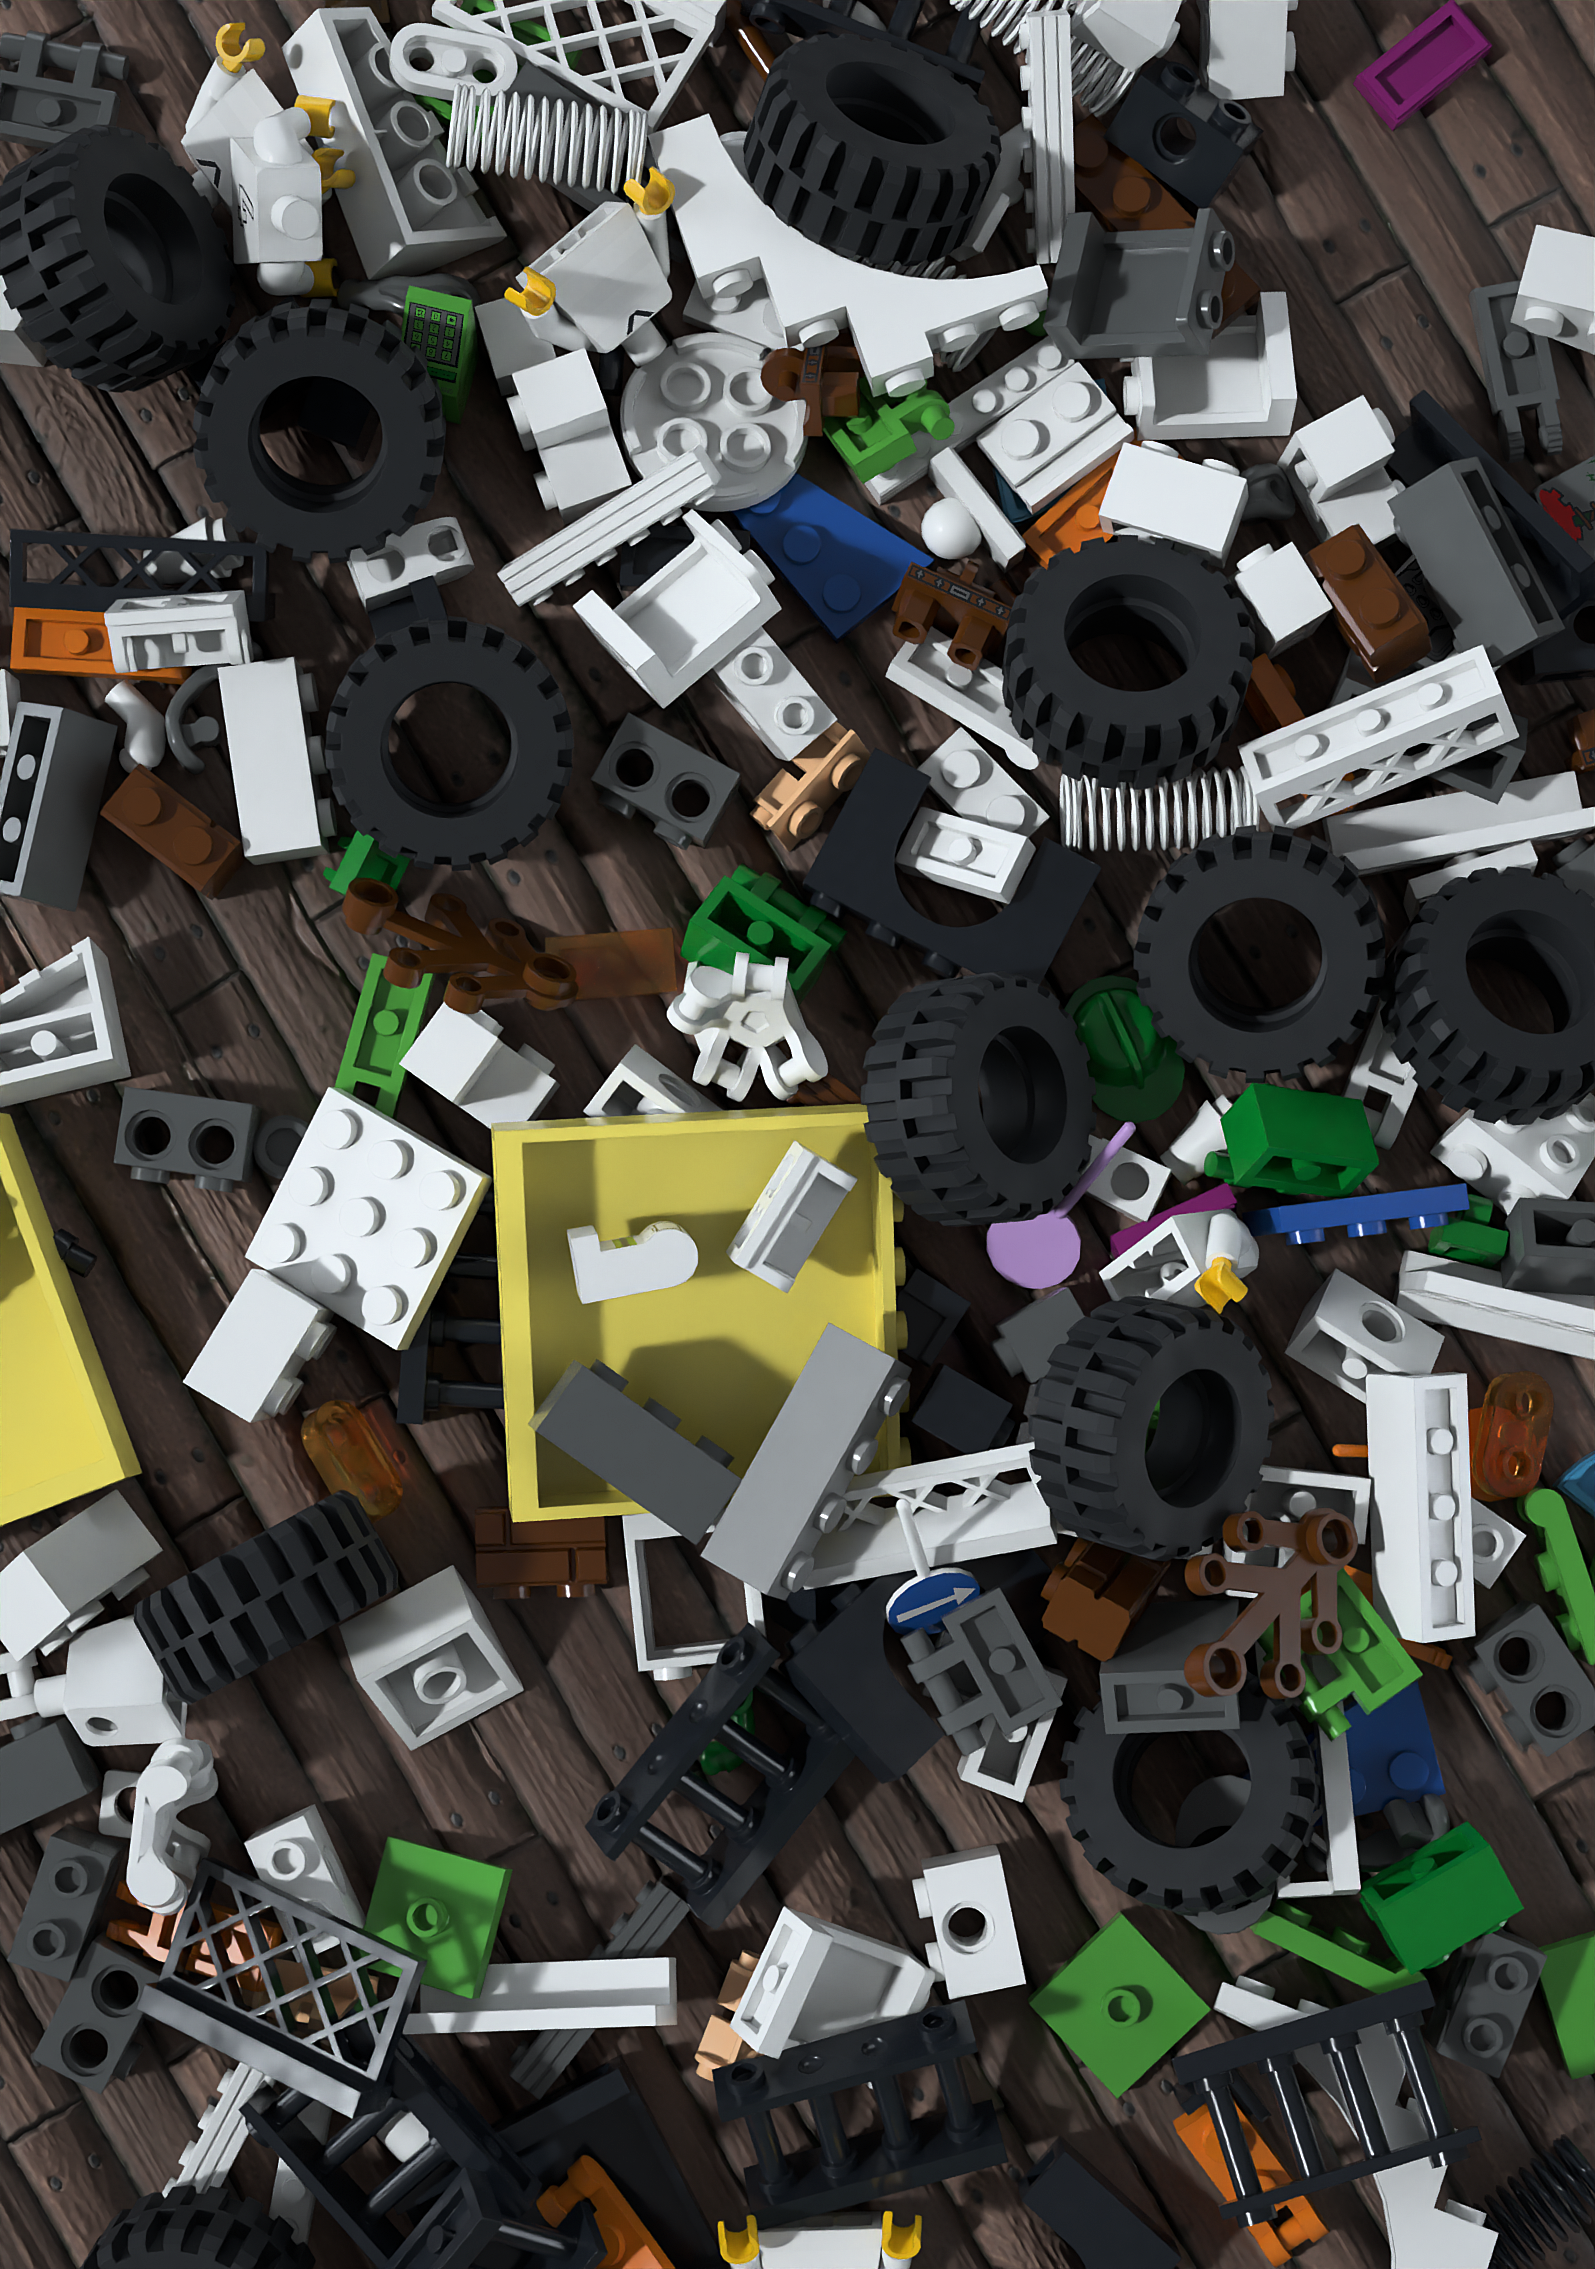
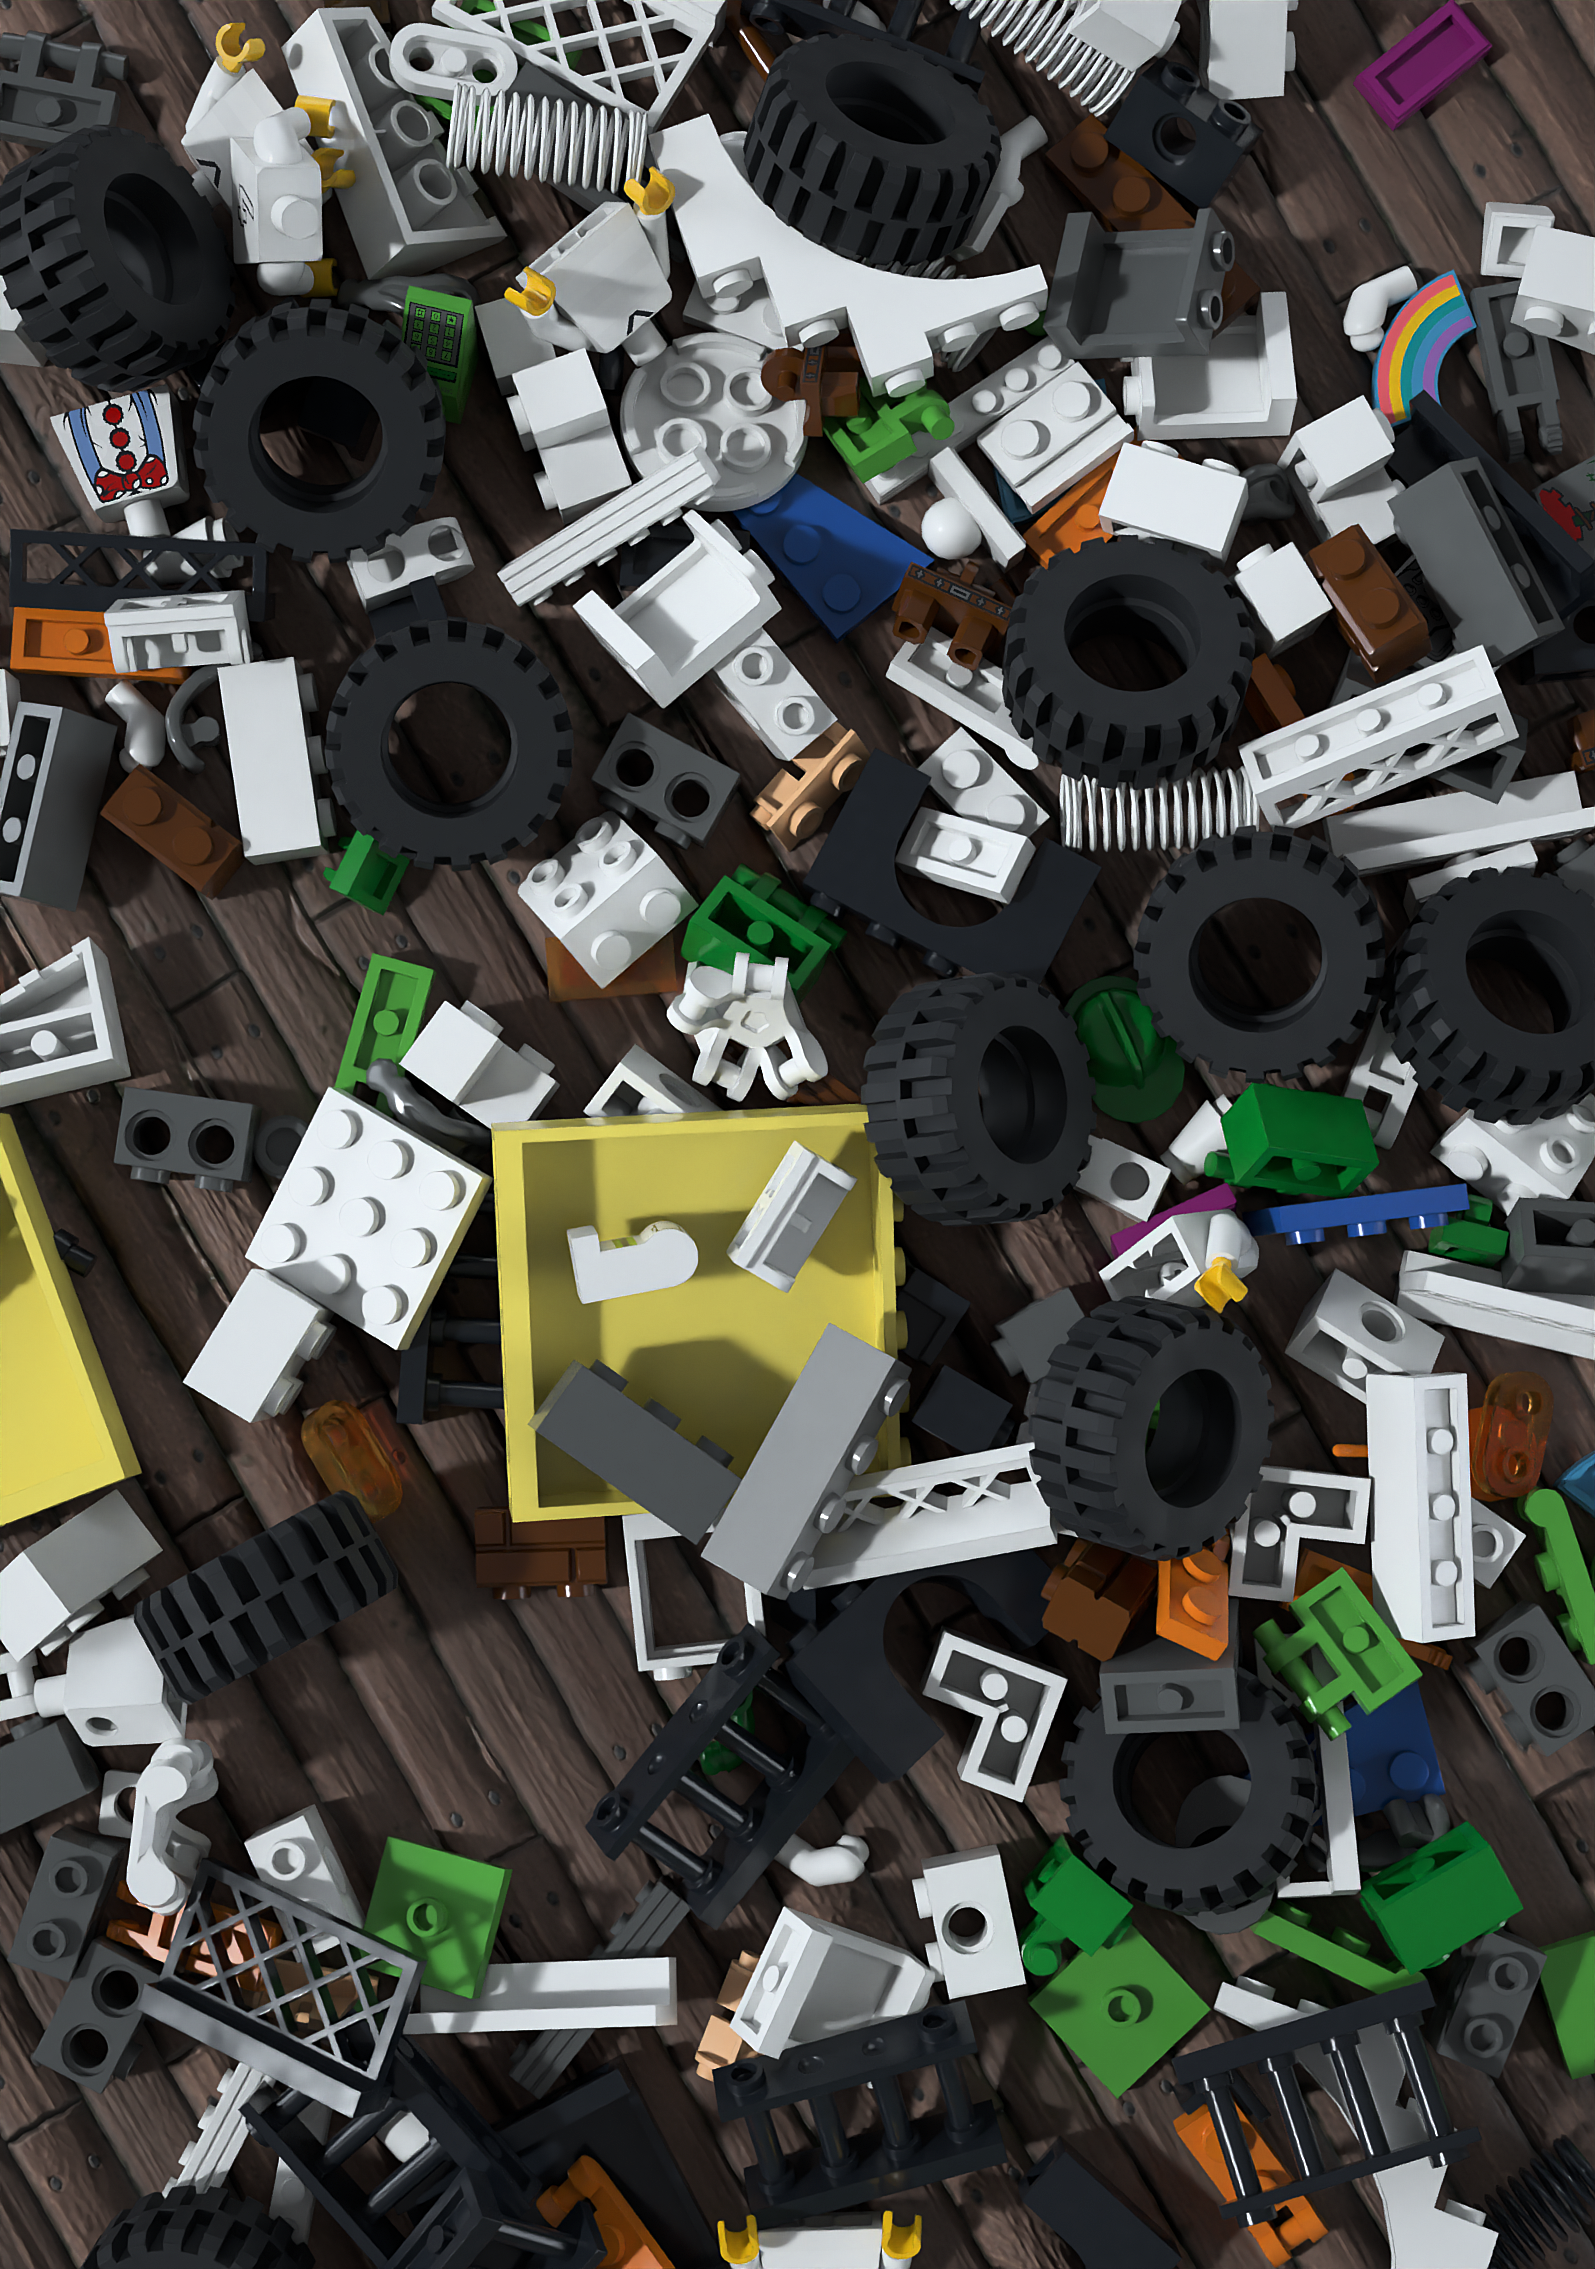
white slope [339,1565,524,1751] -> none
reddish brown plant [342,878,578,1014] -> none
piece [886,1498,980,1635] -> none
dark grey plate [900,1585,1063,1756] -> none
lavender piece [987,1121,1136,1289] -> none
white piece [1019,9,1075,264] -> none
reddish brown plant [1184,1508,1358,1699] -> none
none -> torso [50,384,190,537]
none -> dark grey piece [366,1058,492,1167]
none -> white bracket [518,811,699,989]
none -> white arm [774,1834,869,1887]
none -> green brick [1018,1834,1133,1976]
none -> orange hinge [1156,1528,1230,1661]
none -> white arm [1343,266,1418,352]
none -> tile [1371,269,1477,431]
none -> white slope [1480,202,1555,278]

